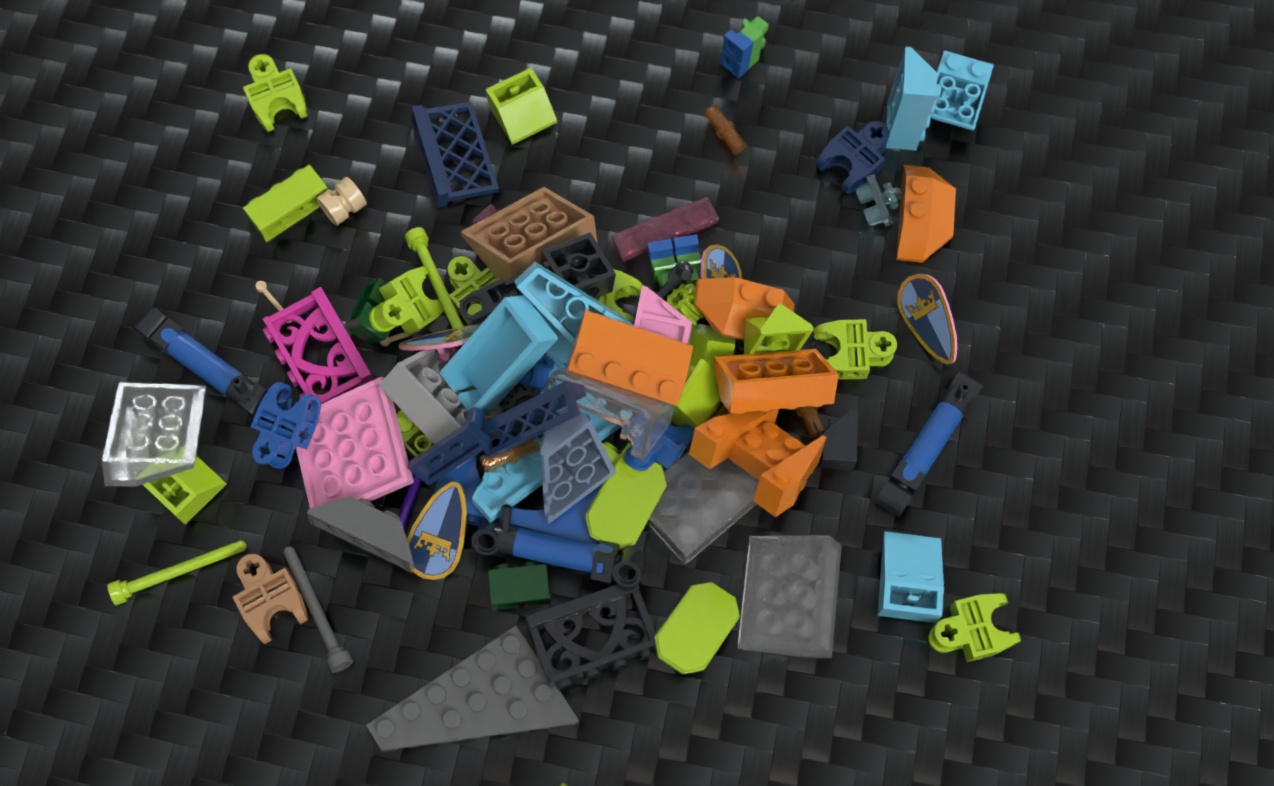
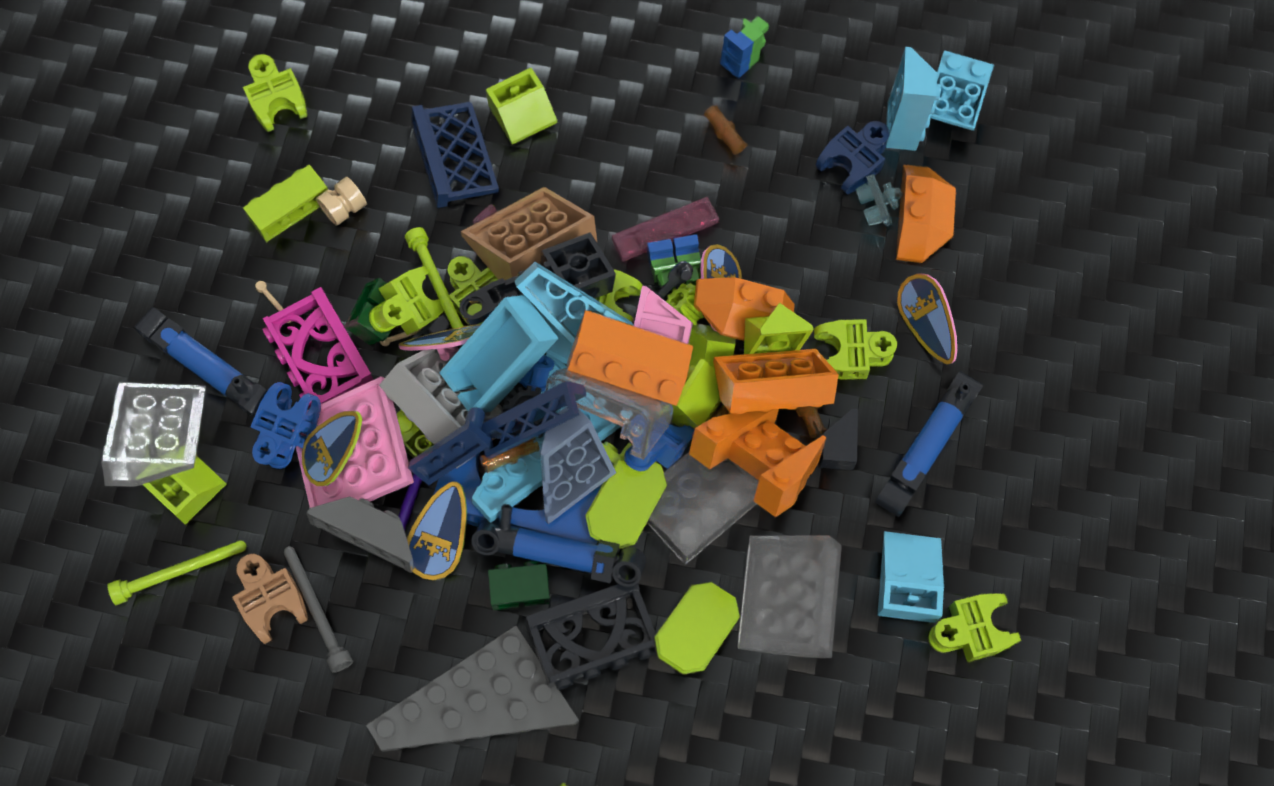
none -> shield [302,411,362,486]

